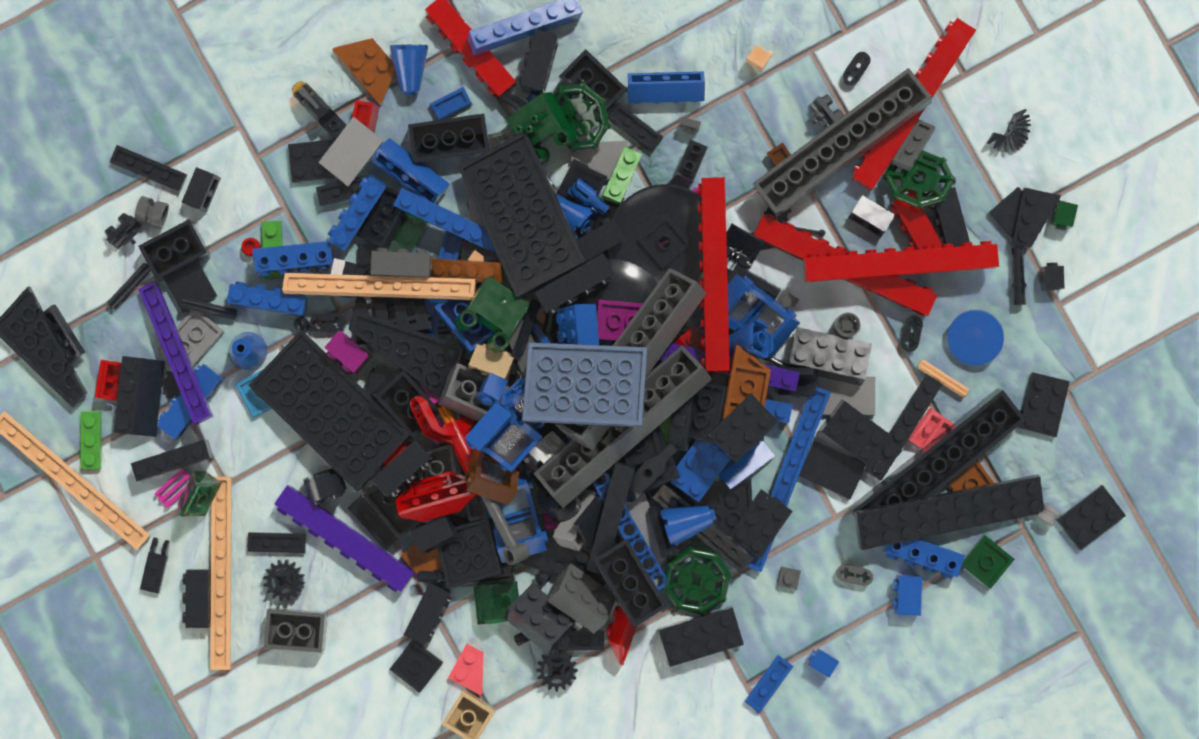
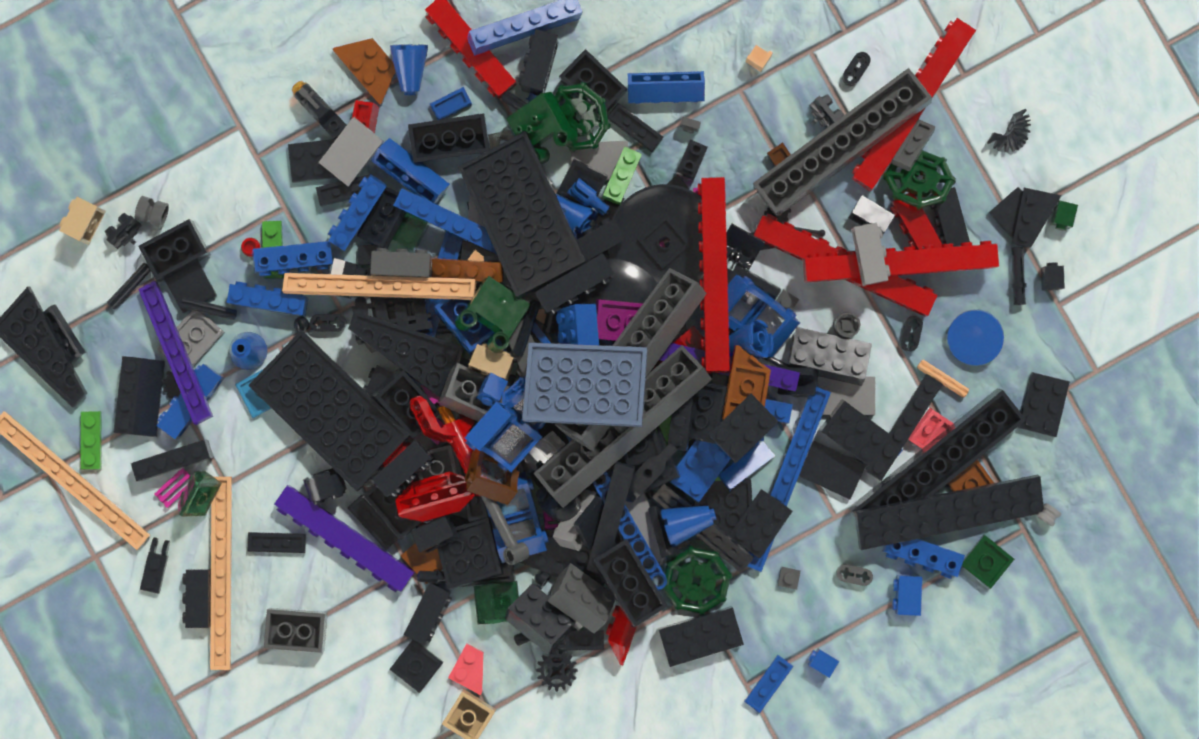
red hinge [95,360,121,401] -> none
black tile [109,145,188,192] -> none
black hinge [182,167,221,213] -> none
black gear [263,559,306,601] -> none
magenta brick [324,330,372,374] -> none
black plate [1056,485,1126,550] -> none
none -> tan brick [59,197,106,245]
none -> light grey brick [851,223,890,286]

